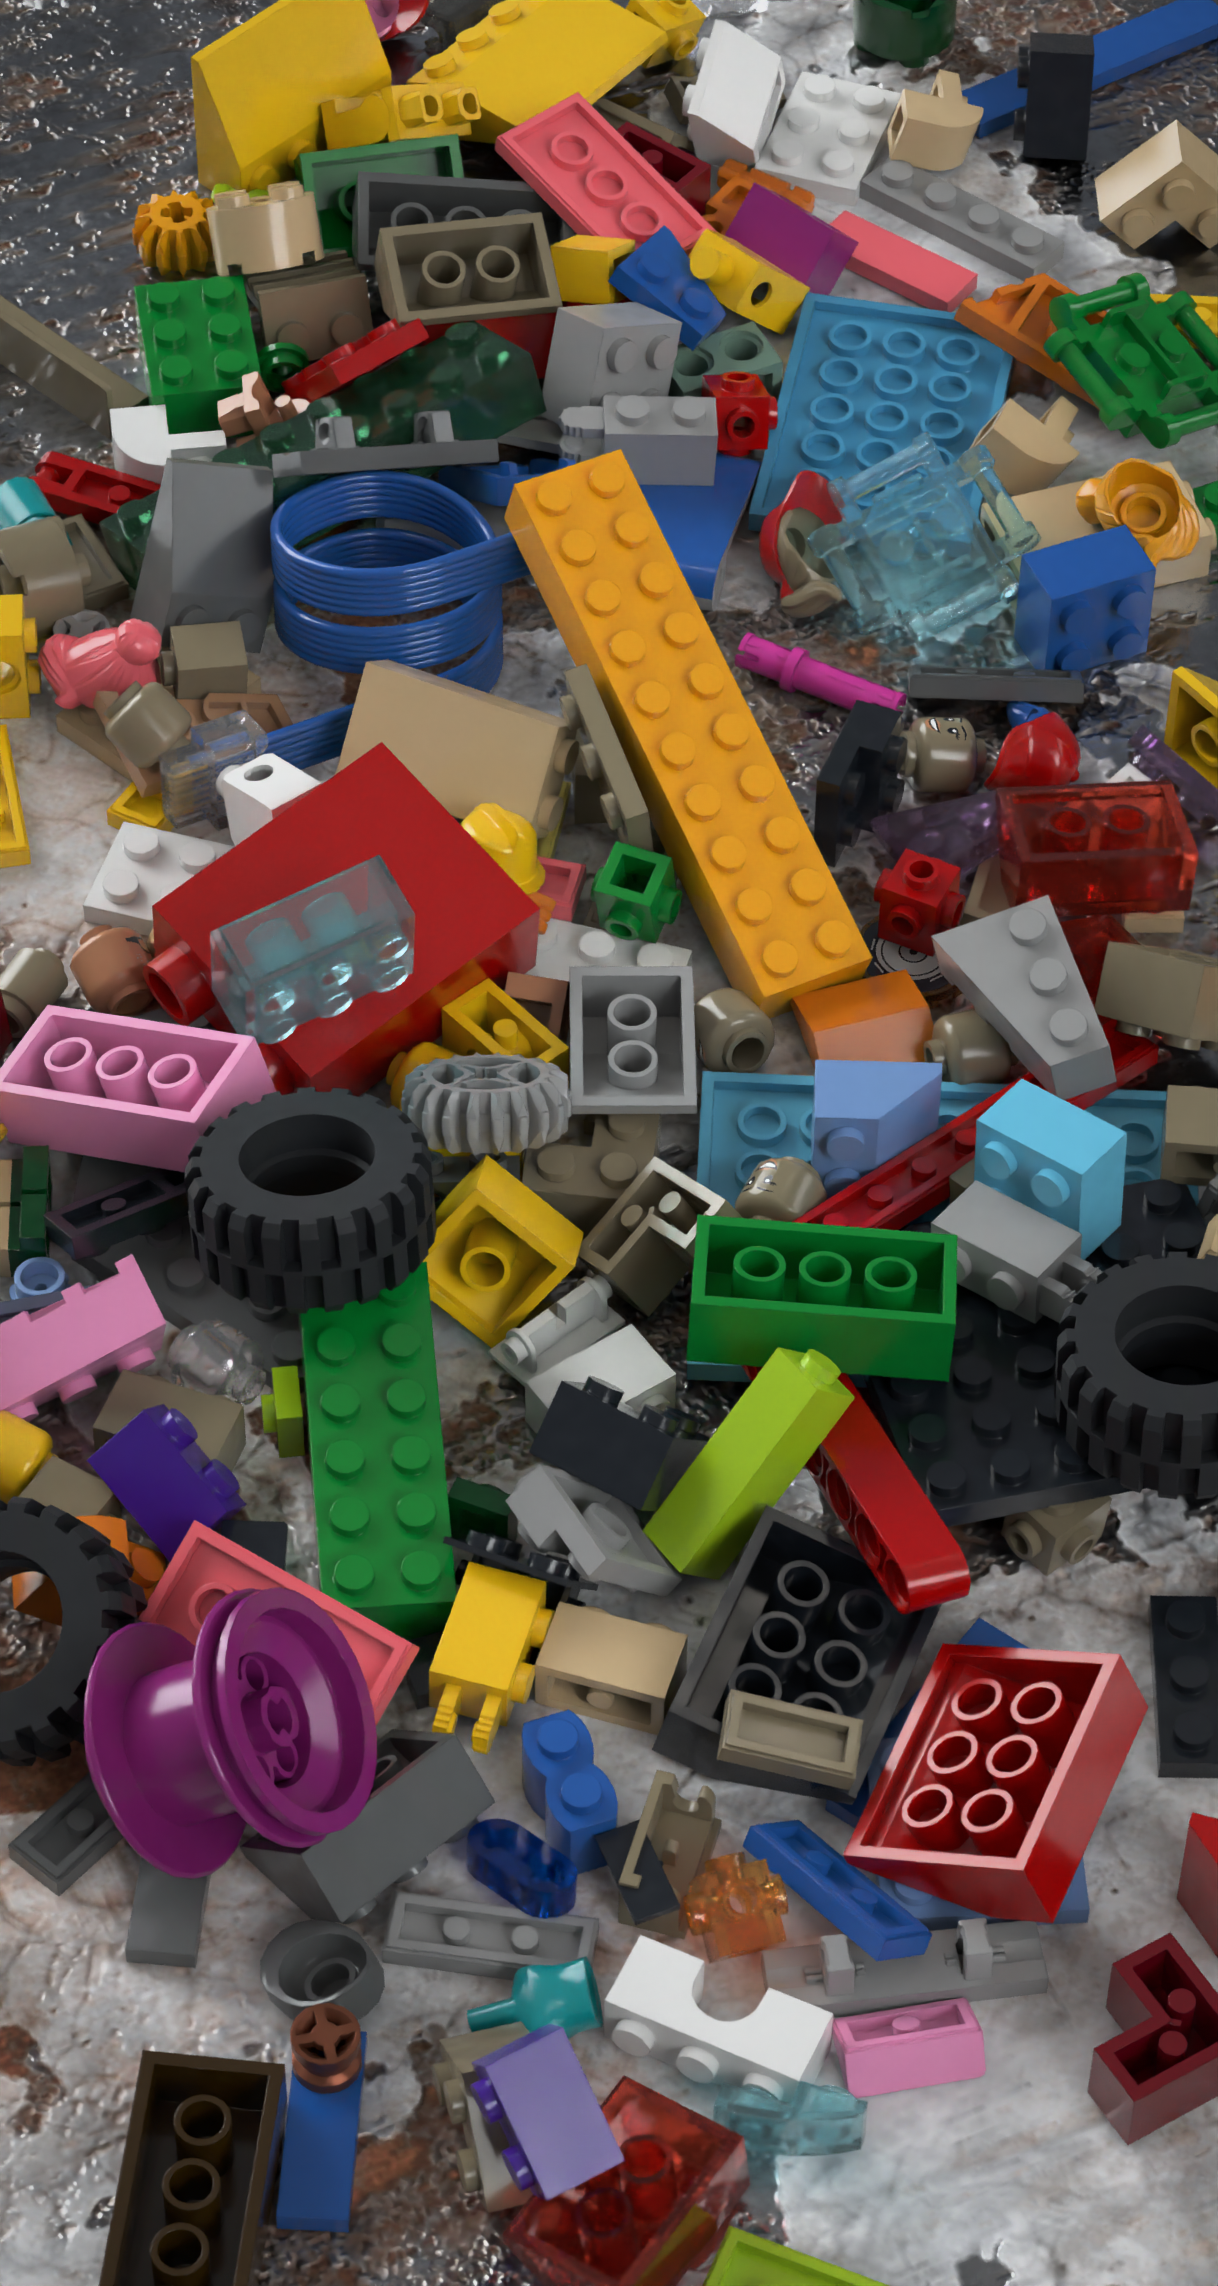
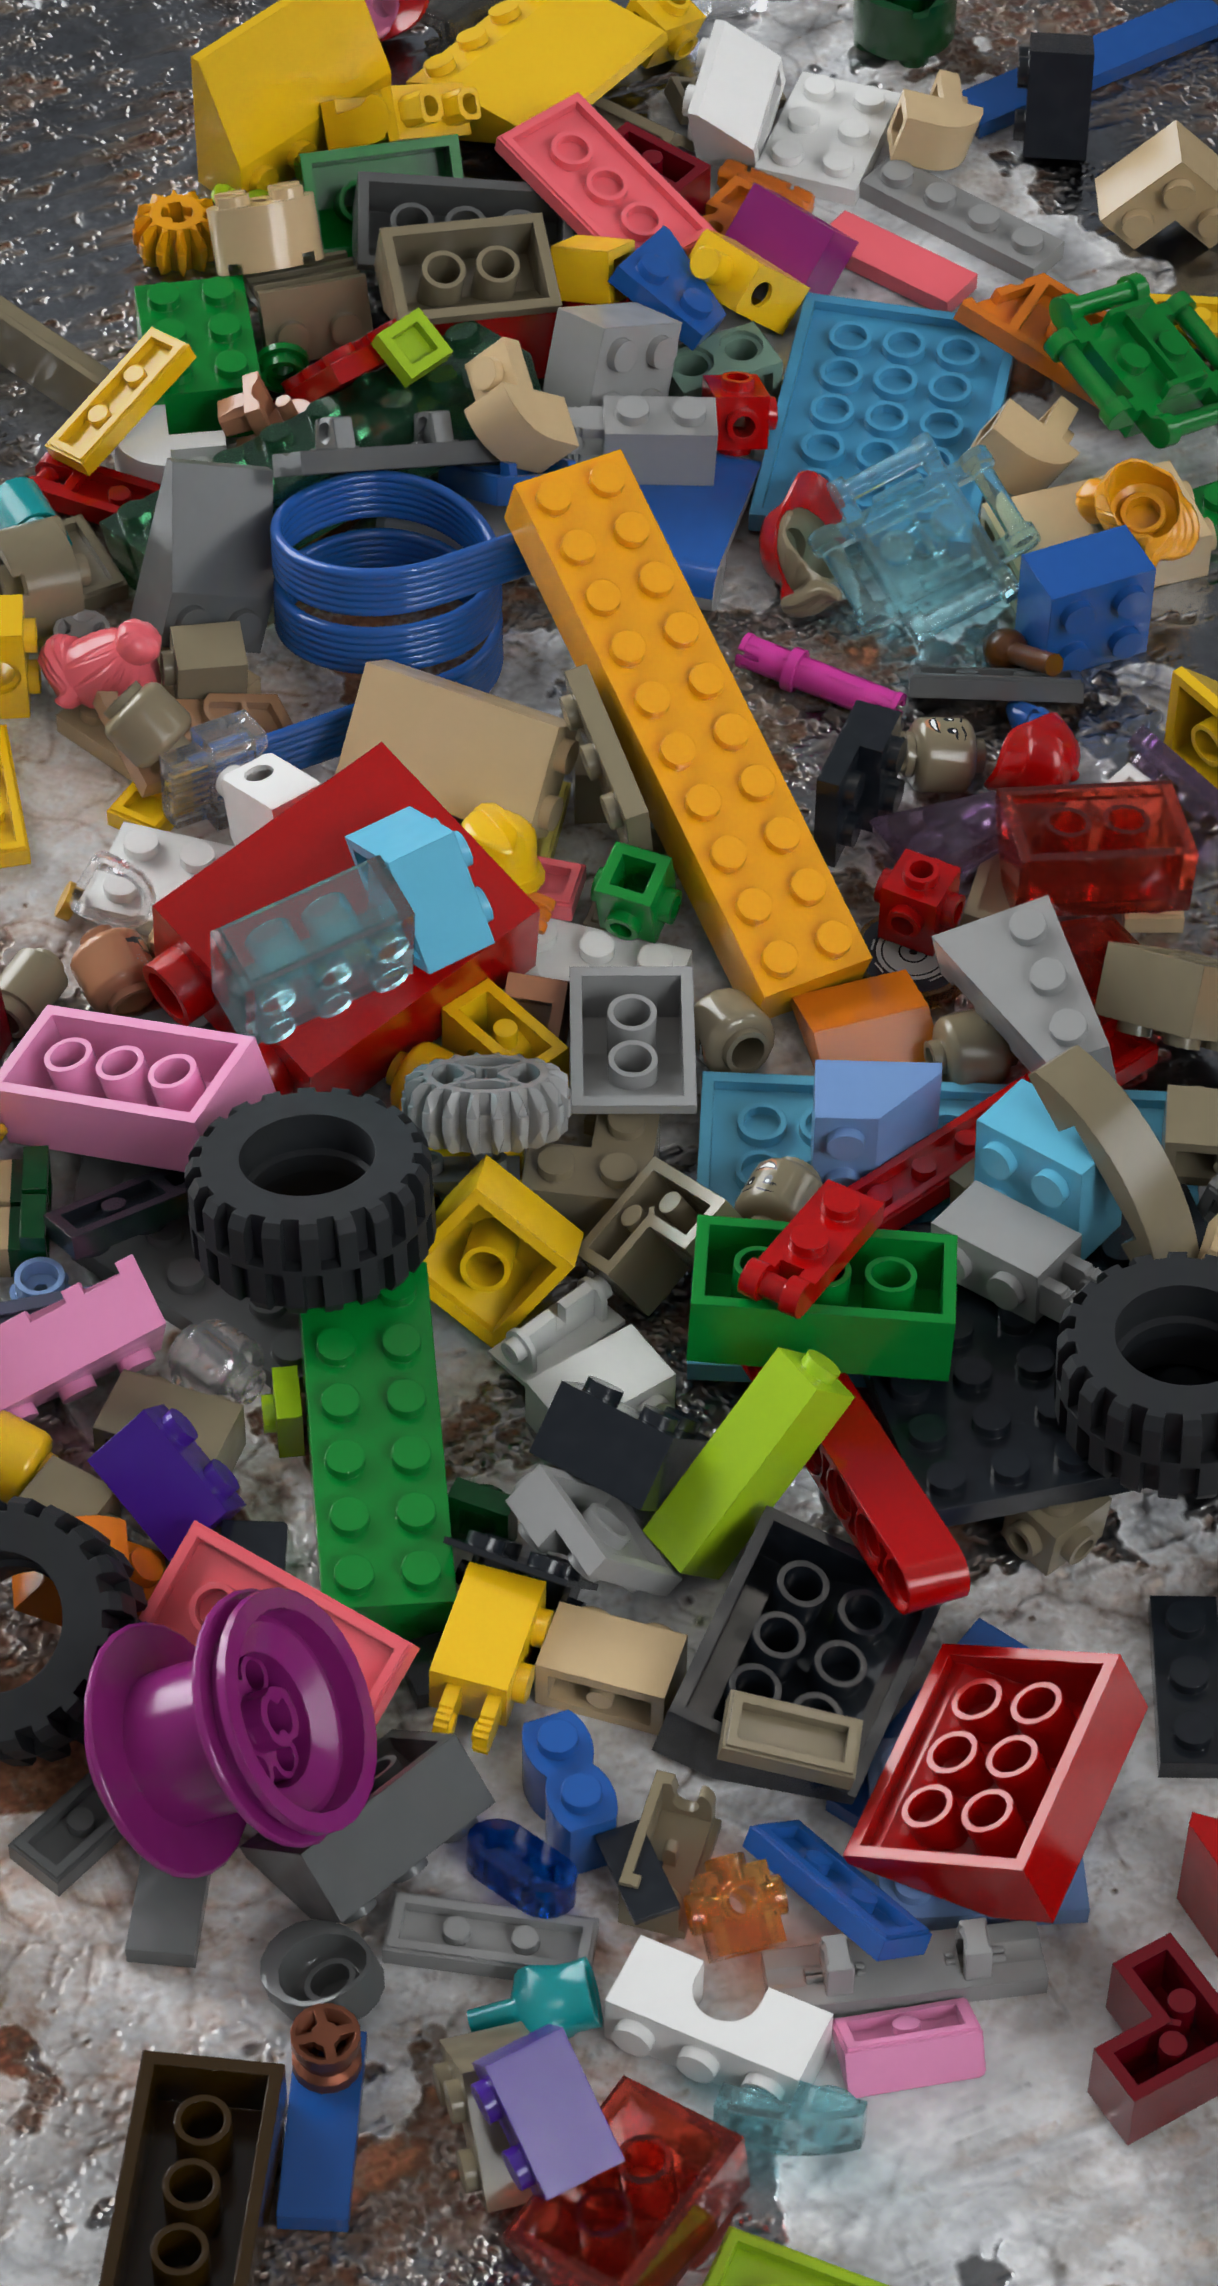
none -> yellow tile [44,327,197,476]
none -> clear piece [54,851,156,930]
none -> medium azure brick [345,806,495,974]
none -> lime plate [371,307,453,388]
none -> tan brick [464,336,579,474]
none -> red plate [737,1179,885,1319]
none -> reddish brown bar [983,627,1064,677]
none -> dark tan slope [1028,1044,1199,1261]

